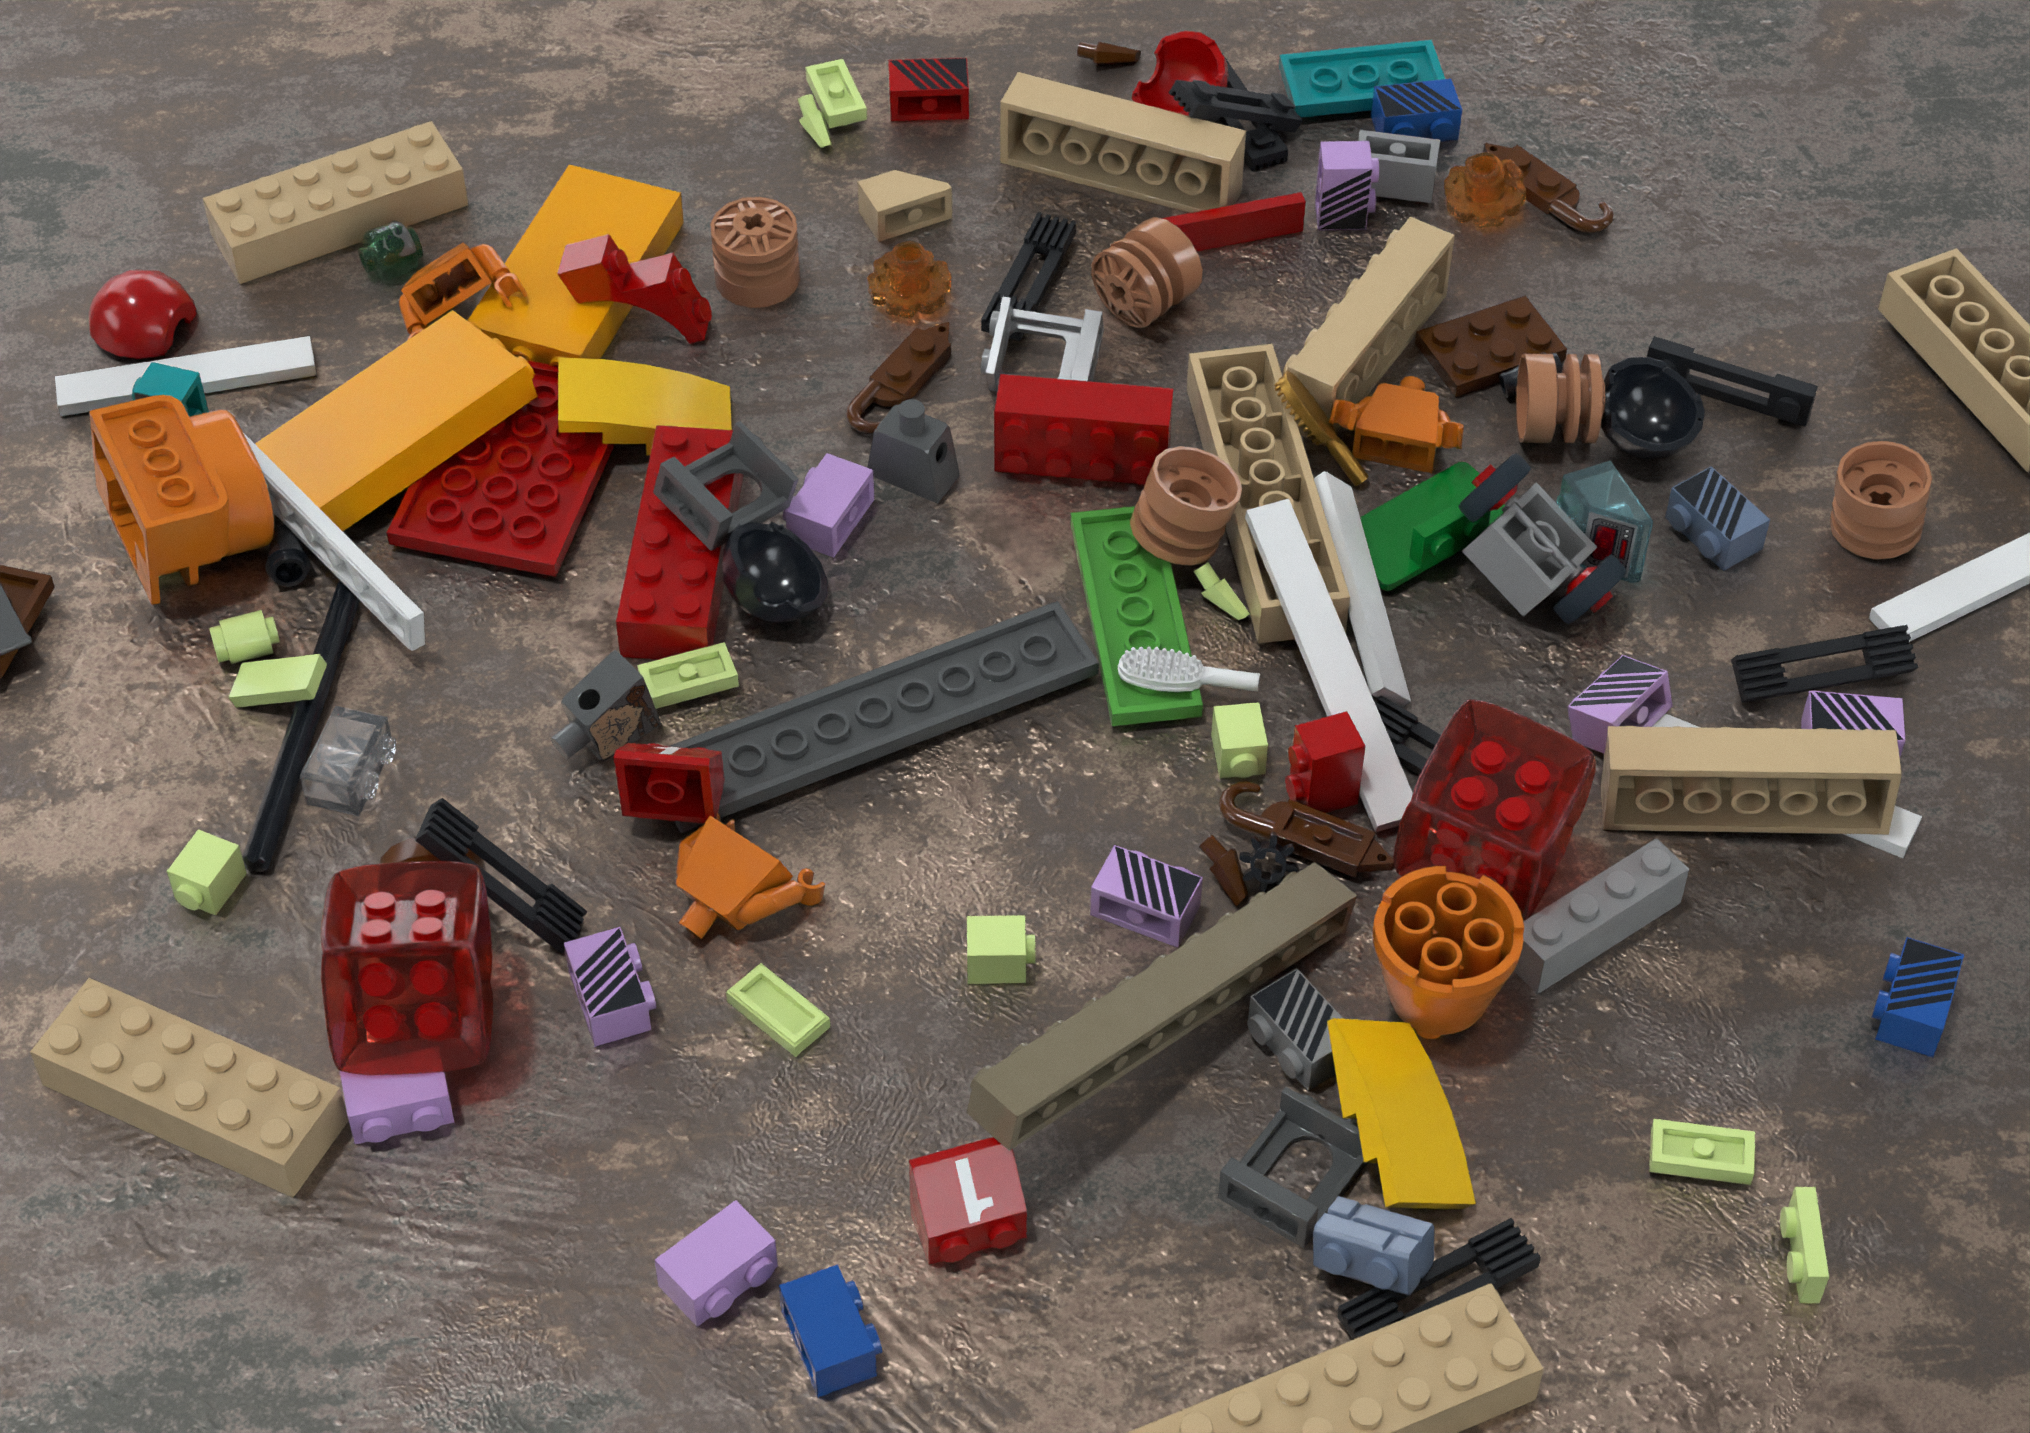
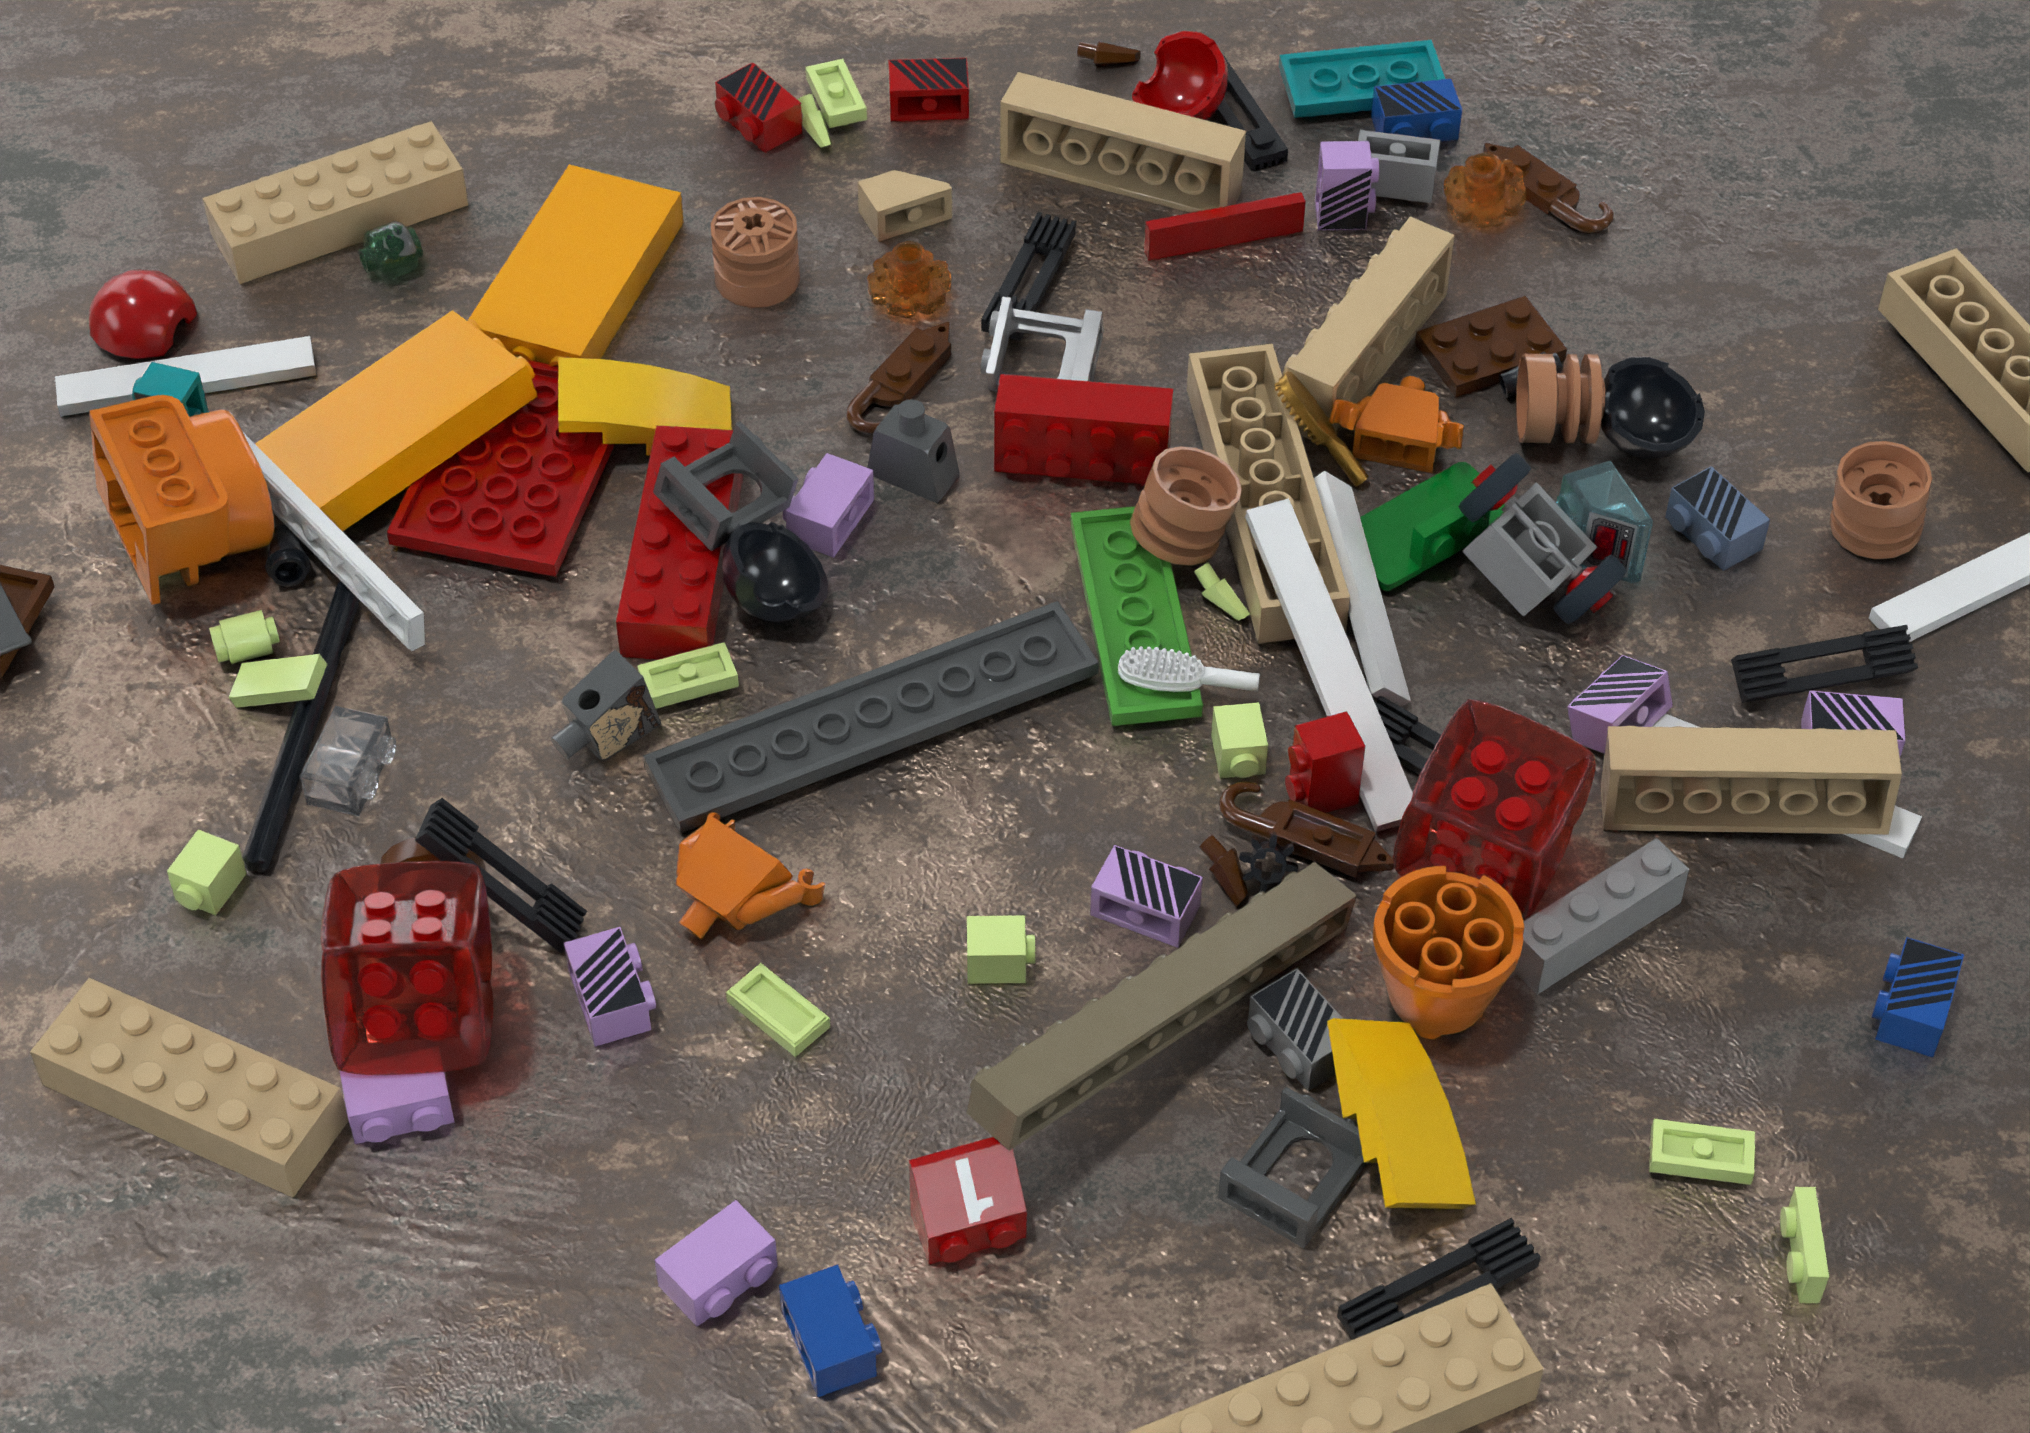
orange torso [399,242,527,340] -> none
red arch [557,234,712,344] -> none
red slope [614,743,725,824] -> none
nougat wheel [1091,217,1203,328] -> none
black container [1169,80,1303,133] -> none
sand blue brick [1313,1196,1434,1296] -> none
black container [1647,336,1818,427] -> none
none -> red brick [715,62,803,153]

